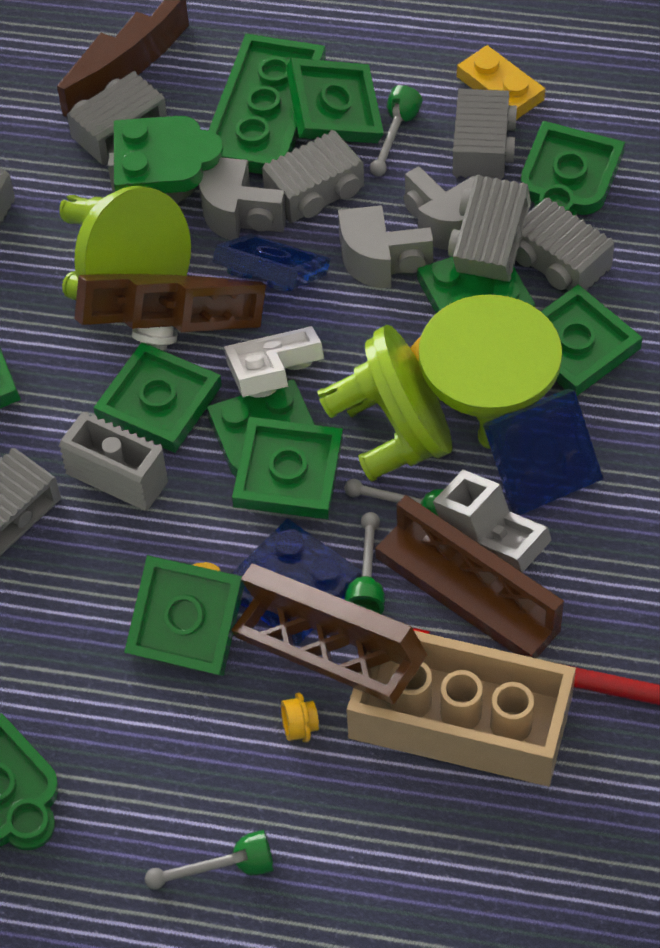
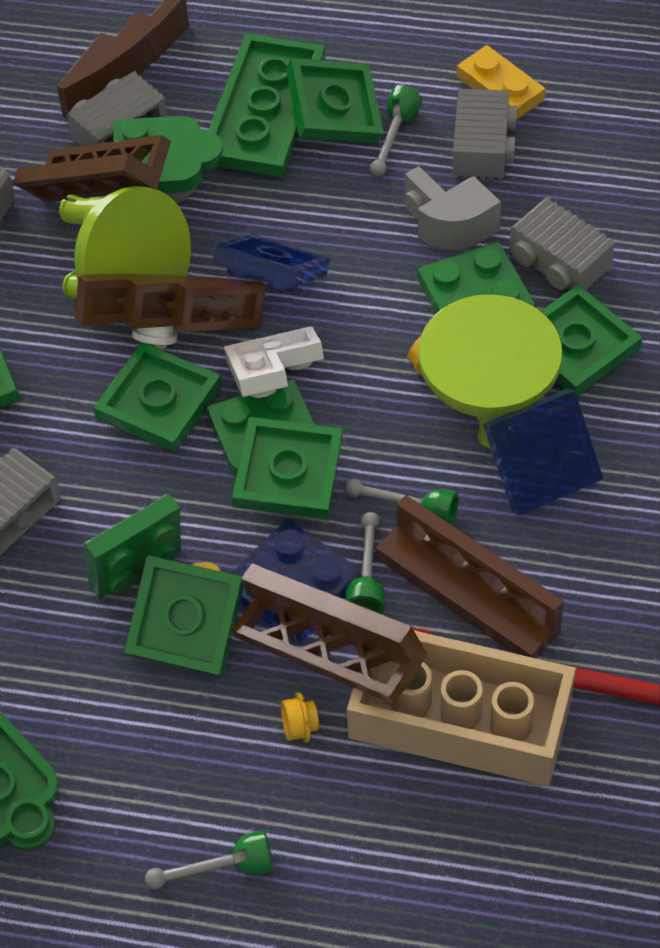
light grey brick [59,411,168,511] -> none
light grey brick [199,157,286,241] -> none
light grey brick [262,130,364,223] -> none
lime piece [317,325,452,482] -> none
light grey brick [338,205,433,288] -> none
light grey brick [433,470,552,573] -> none
light grey brick [448,175,531,282] -> none
green plate [521,121,625,216] -> none
none -> reddish brown fence [13,135,171,202]
none -> green plate [84,493,181,599]

